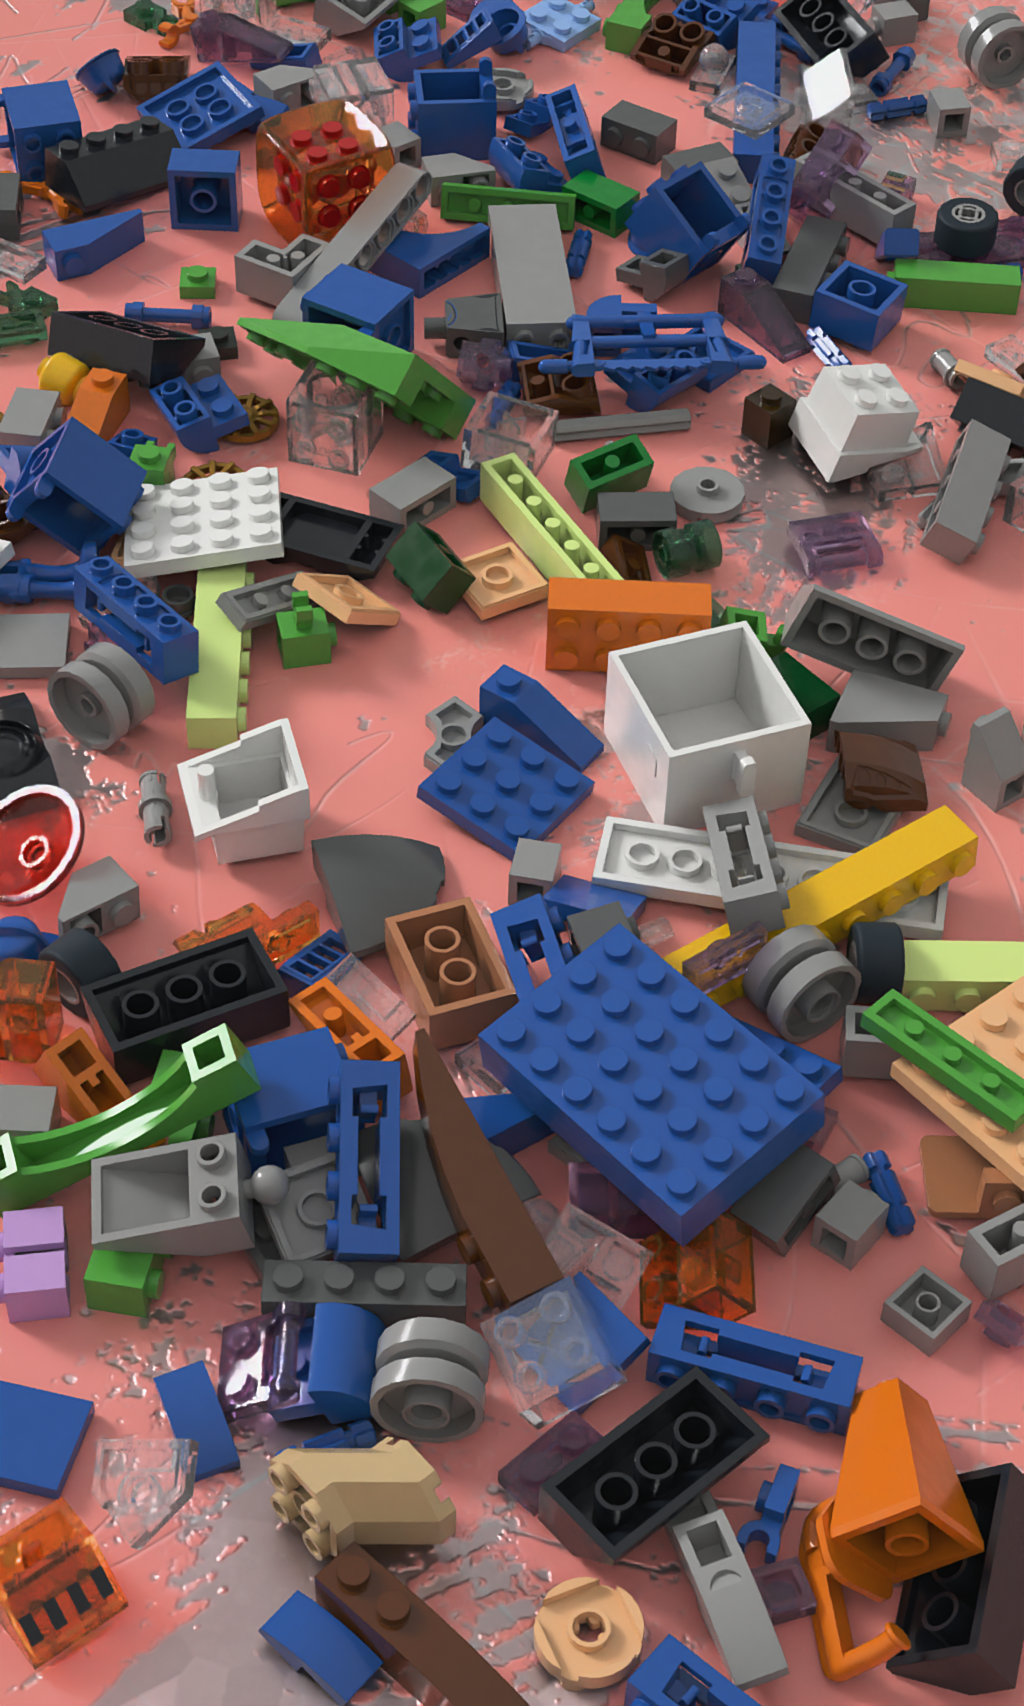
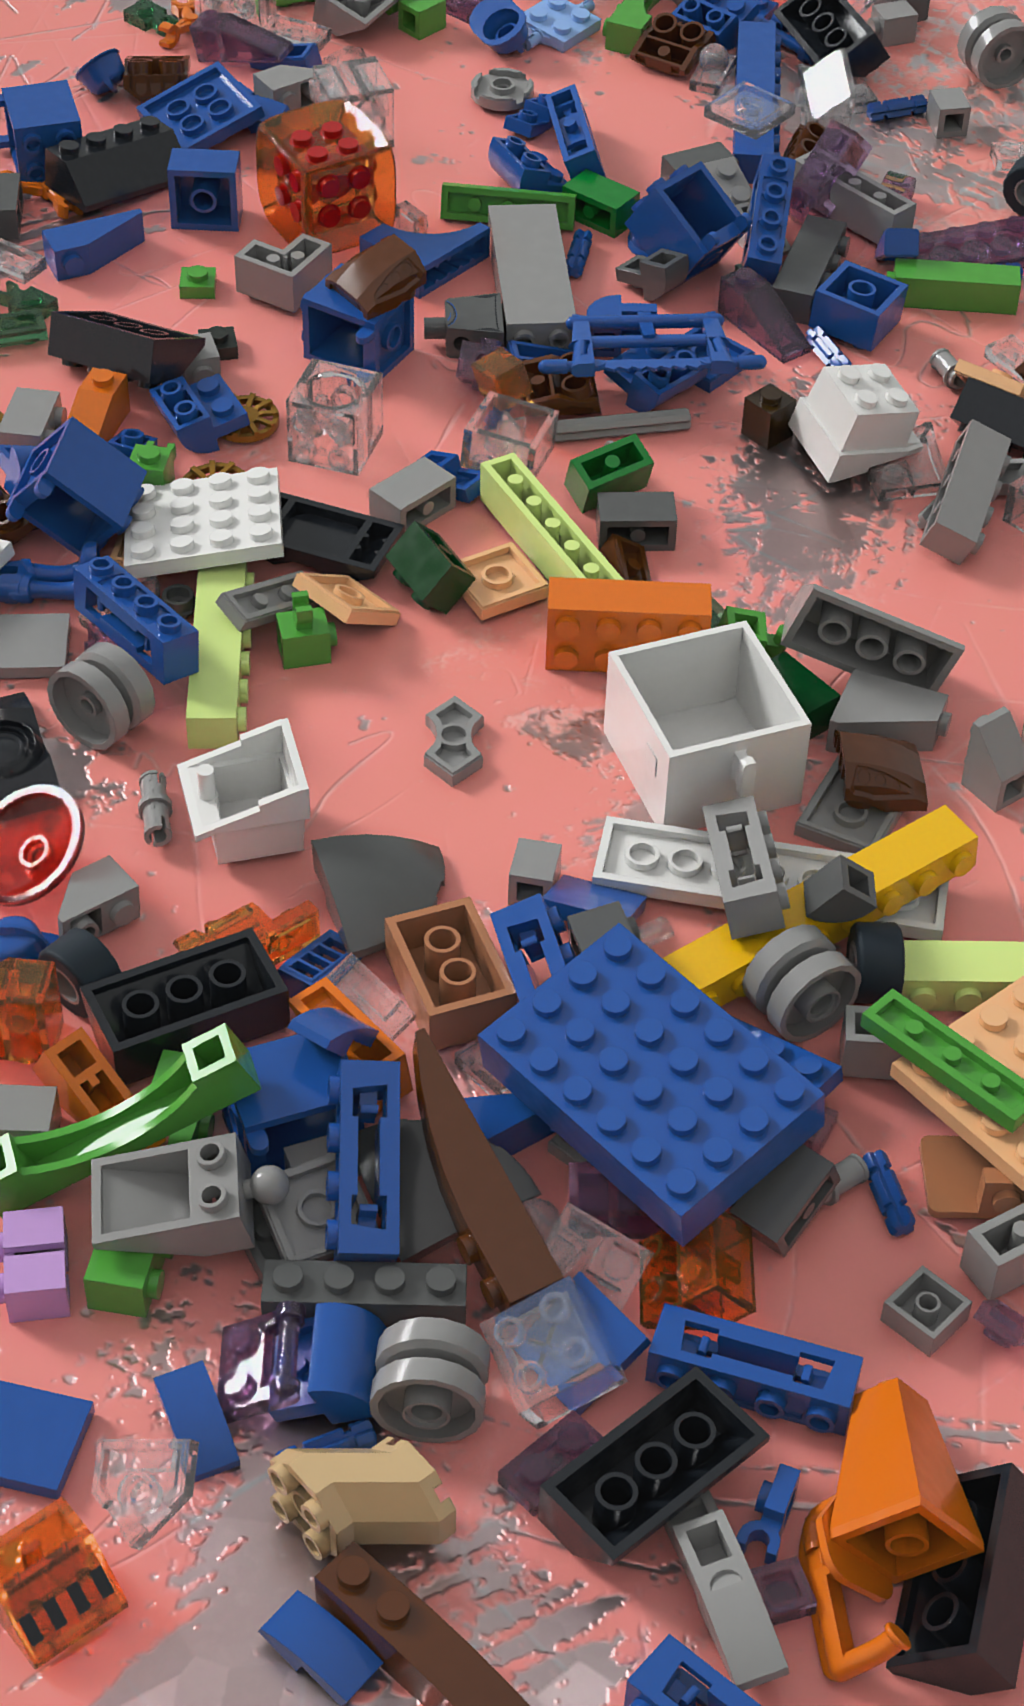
yellow head [37,352,90,407] -> none
blue bar [124,302,212,329] -> none
bright green wedge [237,317,476,440] -> none
light grey beam [272,162,433,322] -> none
light grey brick [371,121,421,172] -> none
blue brick [374,16,442,82] -> none
blue container [407,57,497,160] -> none
blue plate [416,716,595,861] -> none
light grey slope [421,153,496,207] -> none
blue slope [442,7,503,69] -> none
blue slope [479,664,604,773] -> none
light nougat plate [533,1577,644,1692] -> none
dark grey brick [600,100,677,165] -> none
clear green wheel [652,519,723,580] -> none
light grey plate [670,467,745,524] -> none
plate [682,921,768,994] -> none
clear purple plate [787,510,883,578] -> none
light grey brick [810,1180,889,1271] -> none
blue bar [869,46,916,97] -> none
black wheel [934,198,999,258] -> none
none -> blue slope [287,1007,379,1057]
none -> reddish brown slope [325,234,426,320]
none -> clear orange brick [471,347,533,410]
none -> dark grey brick [803,854,877,923]

